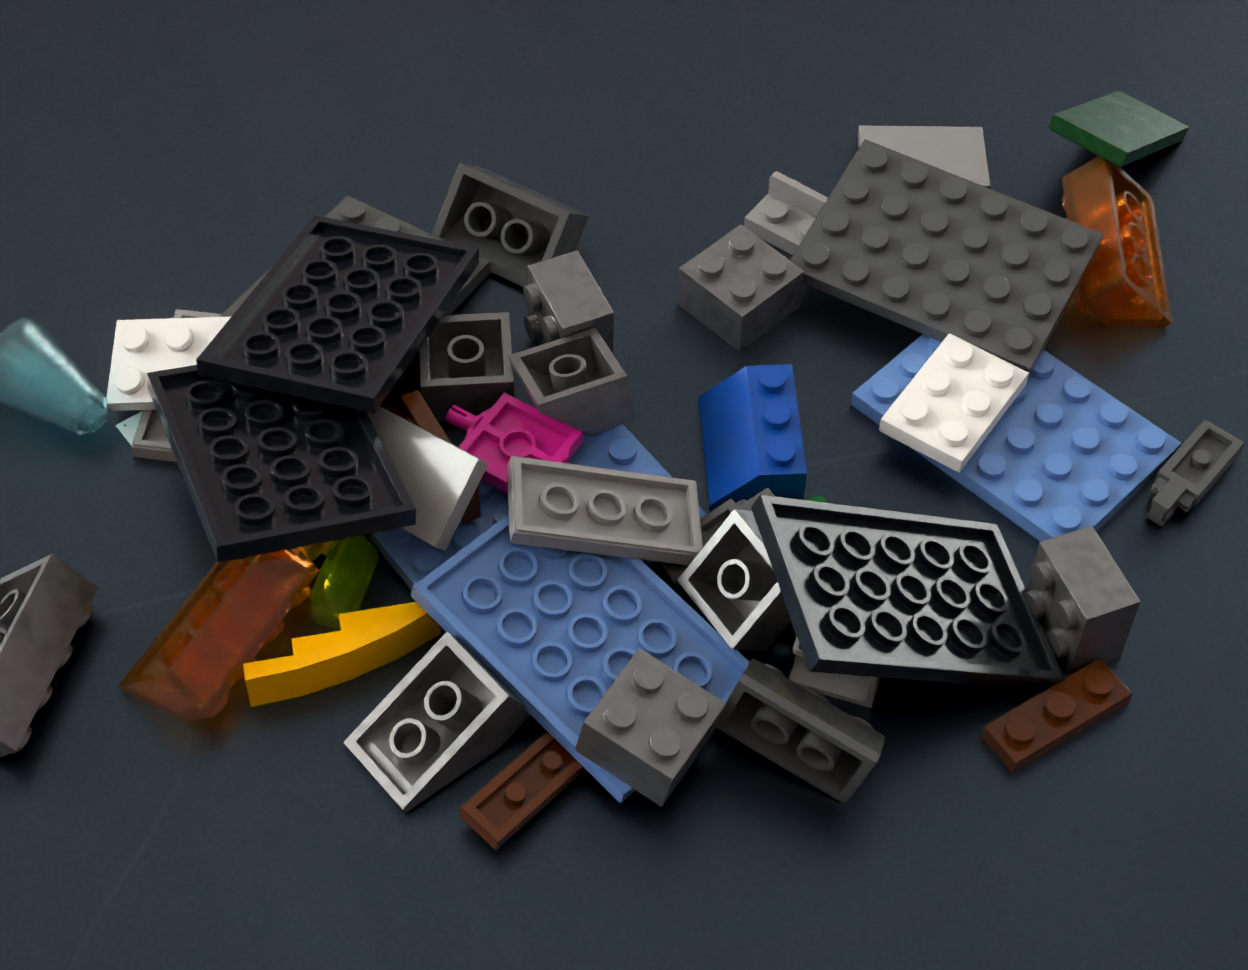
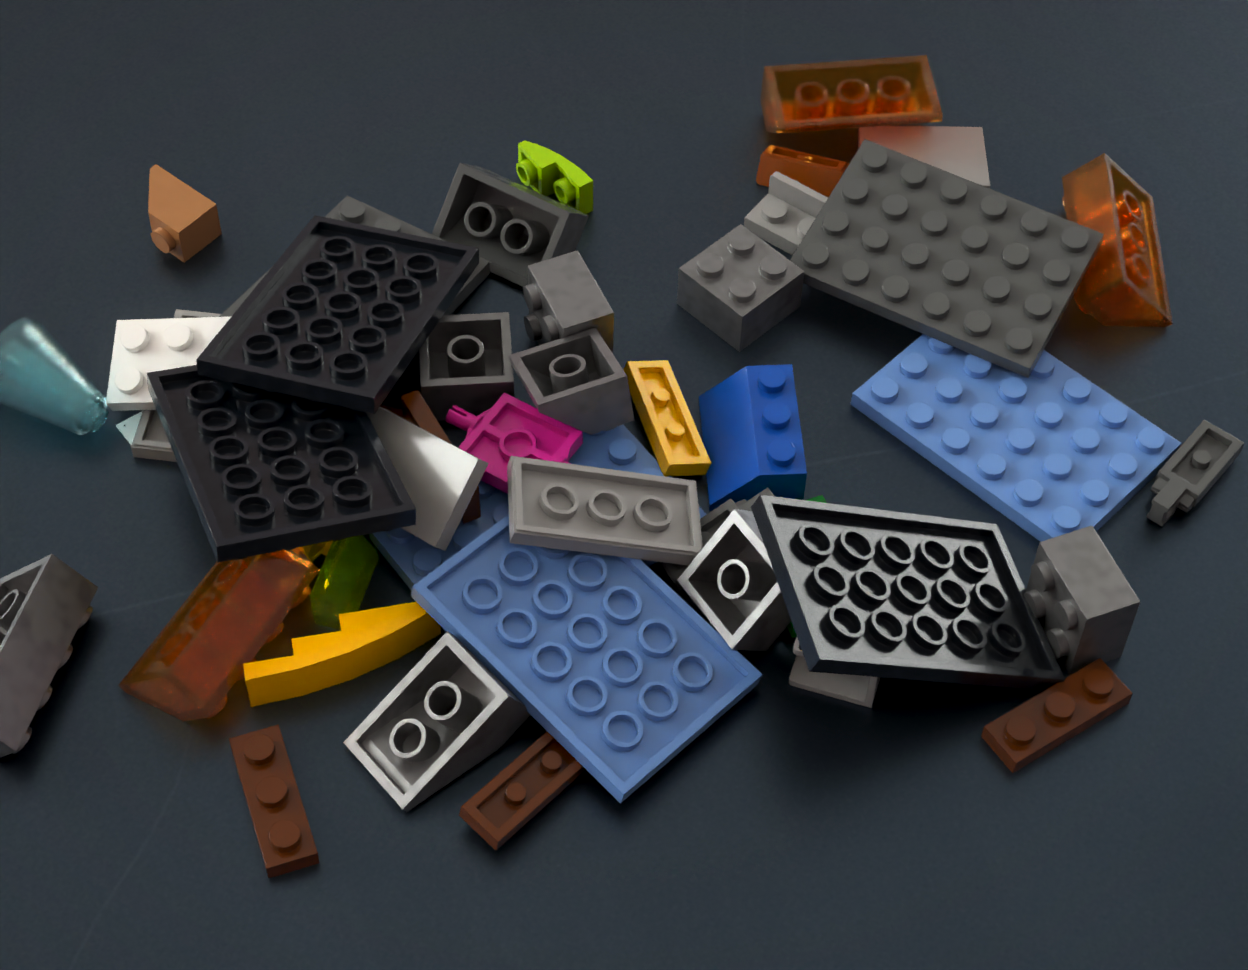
flat silver brick [575,648,726,807] -> none
dark grey slope [716,658,885,804] -> none
white plate [879,333,1029,473] -> none
dark green tile [1048,91,1189,167] -> none
none -> medium nougat slope [148,164,222,263]
none -> reddish brown plate [229,724,320,878]
none -> lime slope [516,140,593,214]
none -> yellow plate [624,360,711,477]
none -> dark orange slope [756,145,849,197]
none -> clear orange slope [760,55,943,134]

